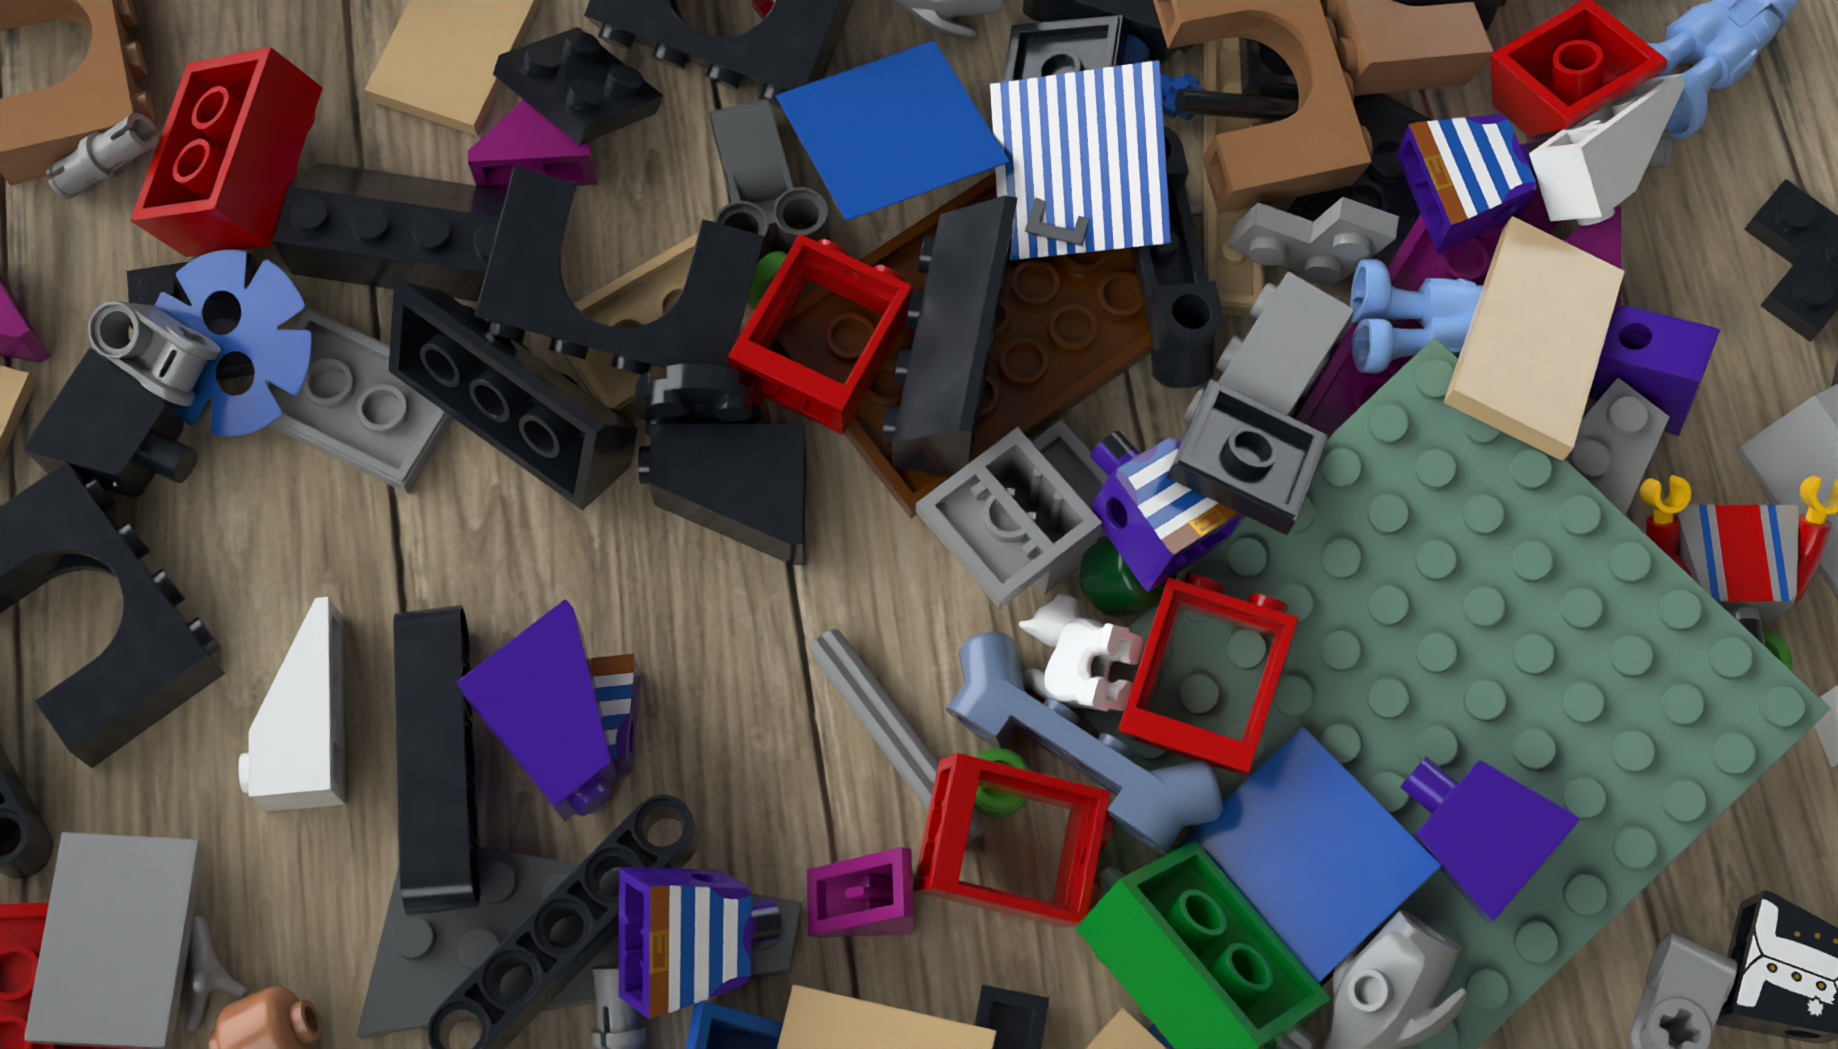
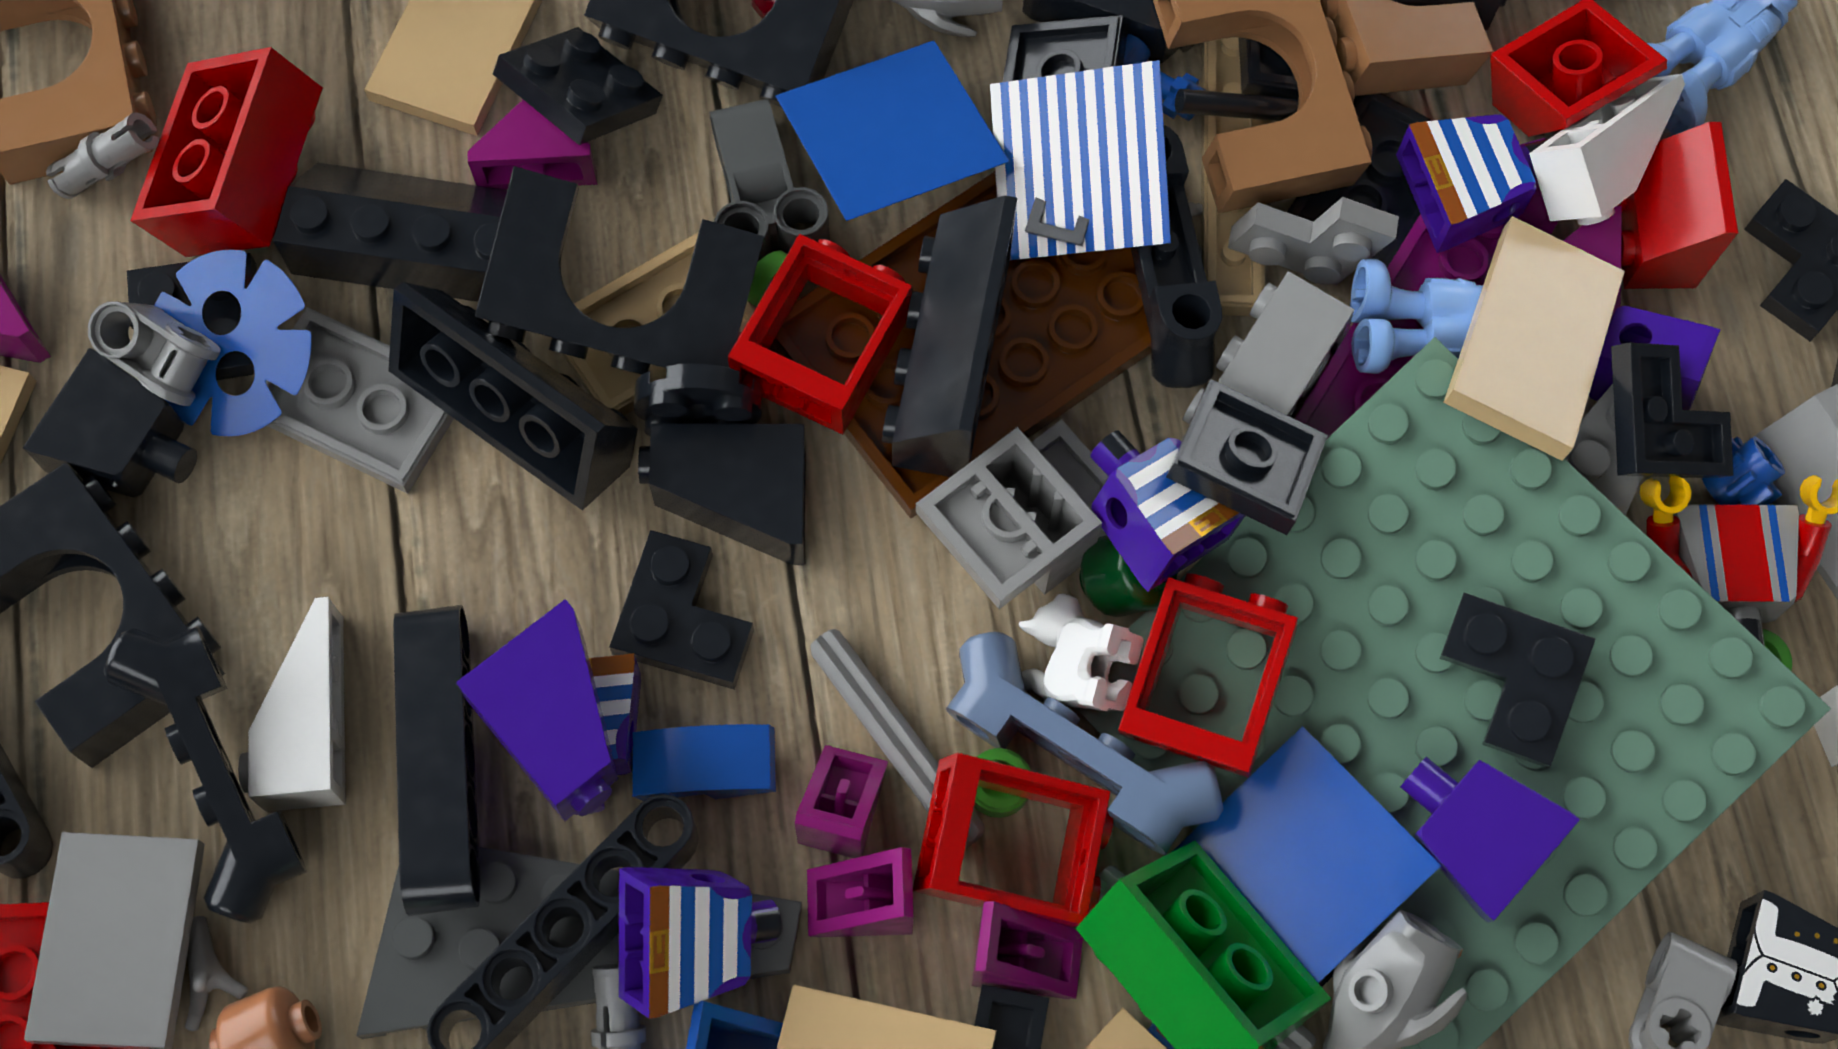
none -> black plate [103,626,307,923]
none -> black plate [609,530,754,690]
none -> blue slope [633,724,776,801]
none -> magenta slope [794,745,888,858]
none -> magenta slope [972,901,1083,999]
none -> black plate [1440,592,1596,768]
none -> black plate [1611,342,1734,478]
none -> red slope [1617,122,1738,289]
none -> blue gear [1702,437,1785,505]

